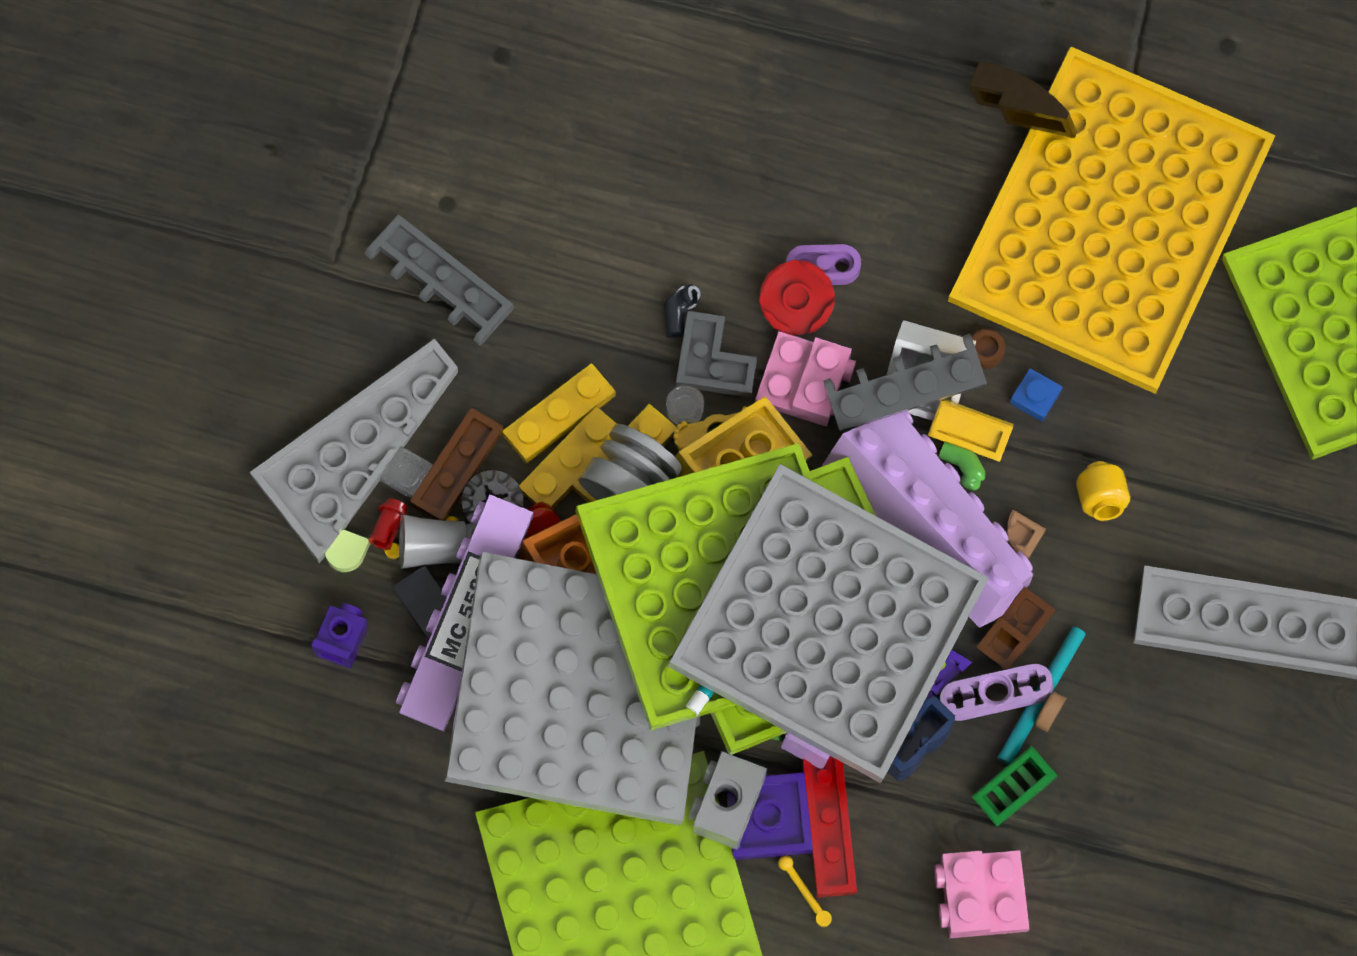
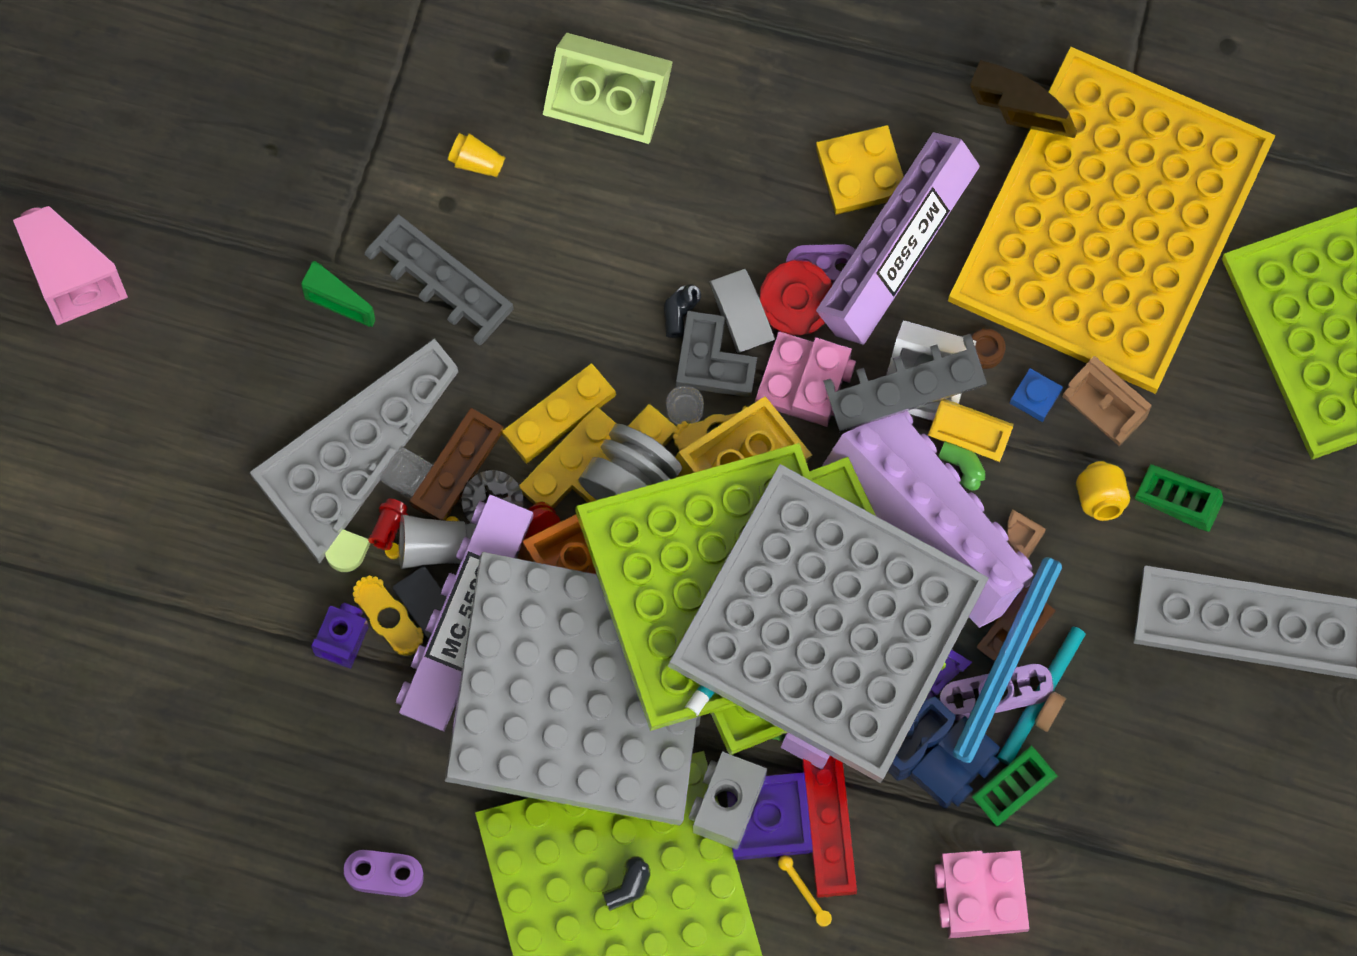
none -> bright pink slope [13,206,128,325]
none -> green slope [301,261,376,327]
none -> medium lavender plate [344,850,424,897]
none -> yellow piece [353,576,424,656]
none -> yellow cone [447,133,506,178]
none -> yellowish green slope [543,33,673,144]
none -> black arm [602,856,651,911]
none -> light grey slope [709,269,775,352]
none -> yellow plate [816,125,904,215]
none -> lavender brick [816,132,980,345]
none -> dark blue brick [910,716,1000,809]
none -> dark azure axle [953,557,1062,763]
none -> medium nougat hinge [1062,356,1152,446]
none -> green slope [1135,464,1224,532]

